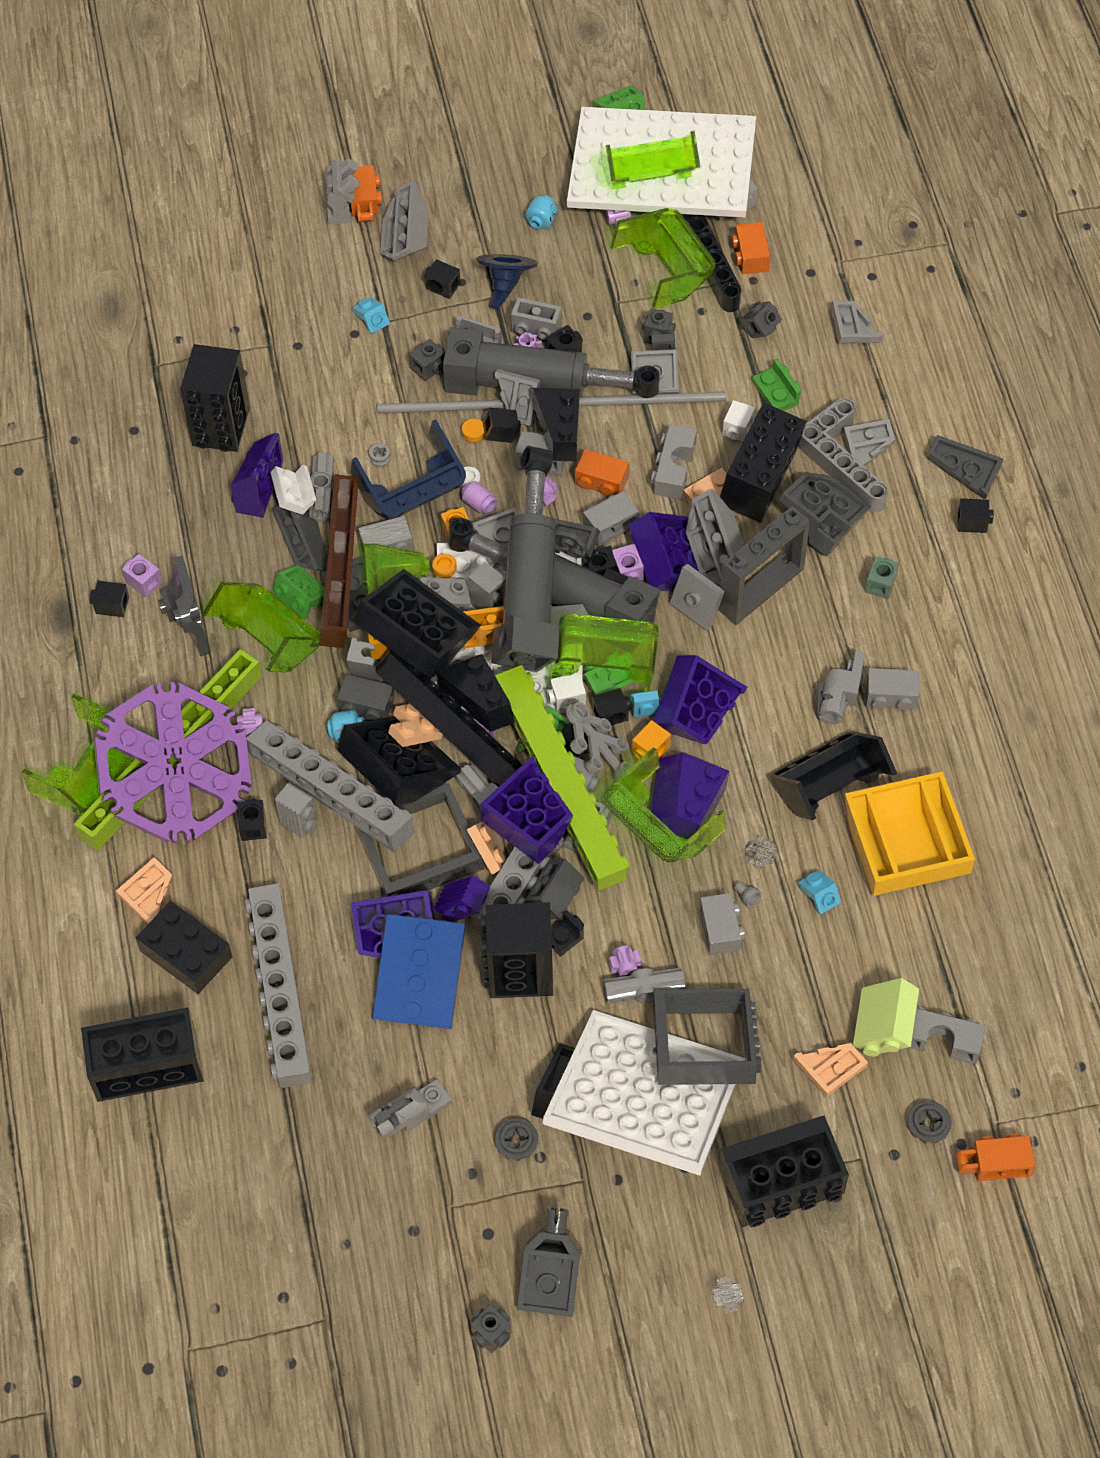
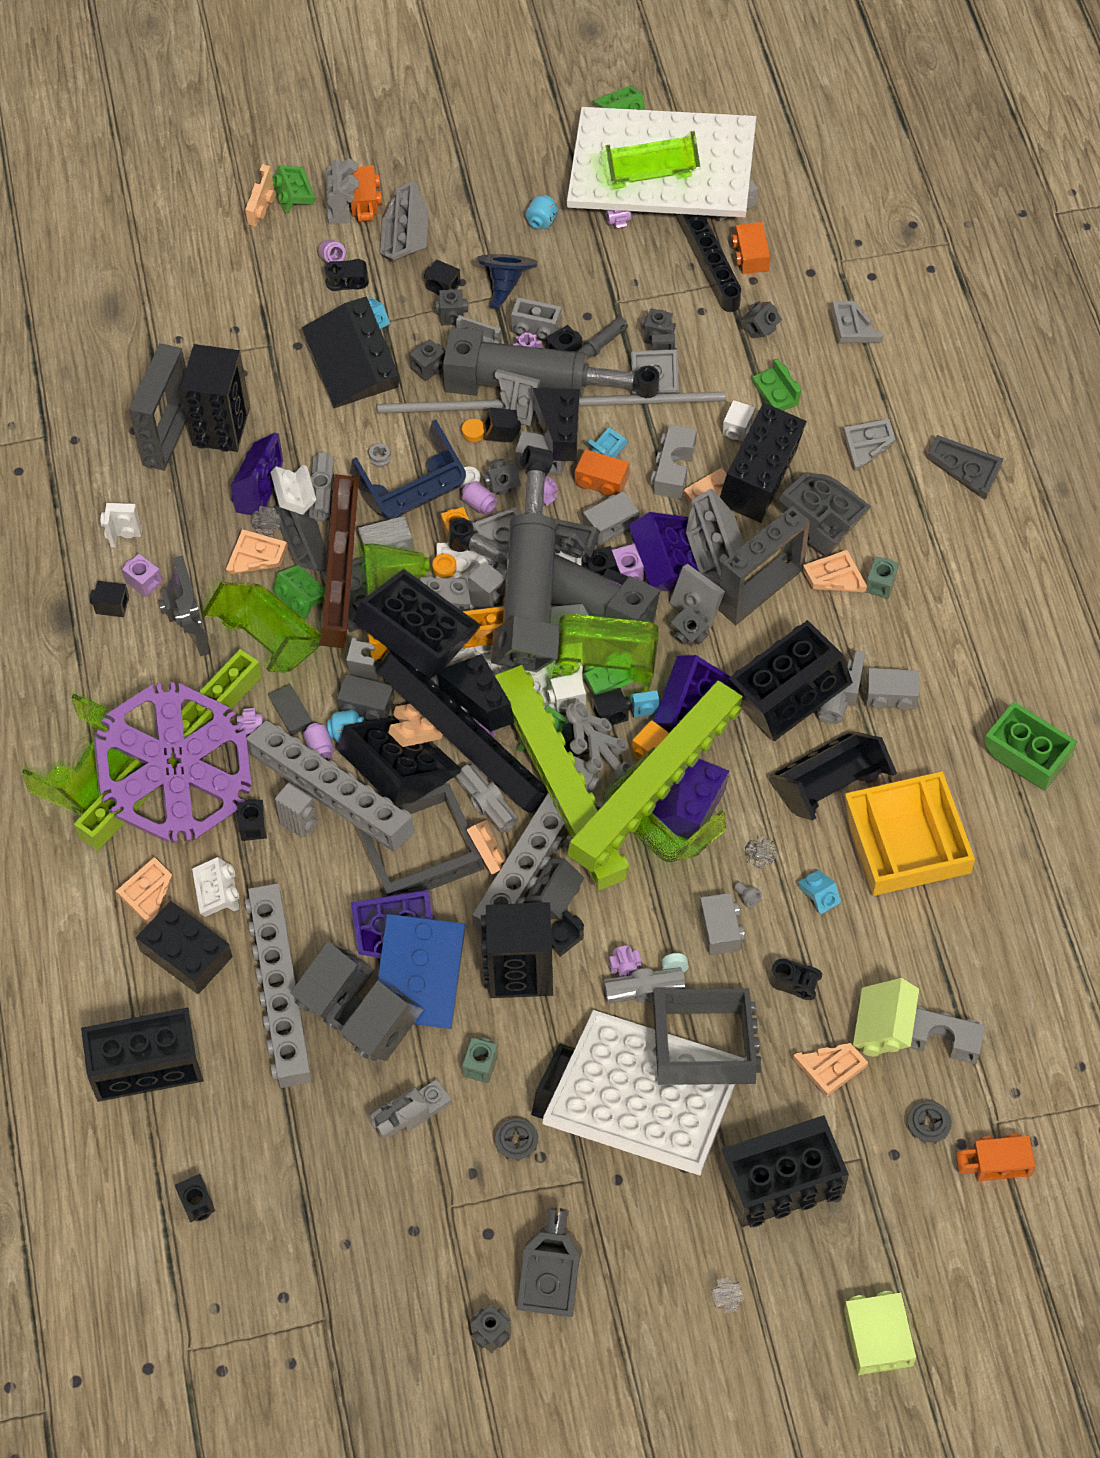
dark purple brick [434,875,490,922] -> none
dark purple wedge [480,756,573,864] -> none
clear neon green windscreen [610,208,716,309] -> none
light grey beam [799,398,888,512] -> none
black brick [958,498,994,533] -> none
none -> white bracket [101,503,142,548]
none -> dark grey window [129,343,187,471]
none -> black brick [175,1174,215,1223]
none -> white bracket [192,857,239,917]
none -> light nougat wing [226,529,288,574]
none -> light nougat wing [245,164,276,227]
none -> clear gear [251,506,281,536]
none -> dark grey tile [268,684,313,736]
none -> bright green bracket [272,165,316,212]
none -> dark grey piece [290,941,424,1061]
none -> black slope [302,296,399,409]
none -> lavender brick [303,723,334,760]
none -> lavender brick [318,239,346,263]
none -> black piece [325,259,369,291]
none -> dark grey brick [435,289,468,326]
none -> sand green brick [462,1038,498,1083]
none -> dark grey brick [483,459,521,495]
none -> lime brick [567,681,743,873]
none -> dark grey pin [576,316,628,360]
none -> medium azure bracket [587,427,628,458]
none -> light aqua tile [661,953,689,973]
none -> dark grey brick [670,606,709,647]
none -> black brick [729,620,853,741]
none -> black piece [769,958,822,1000]
none -> light nougat wing [803,550,867,592]
none -> yellowish green brick [844,1291,916,1375]
none -> bright green brick [985,701,1077,791]

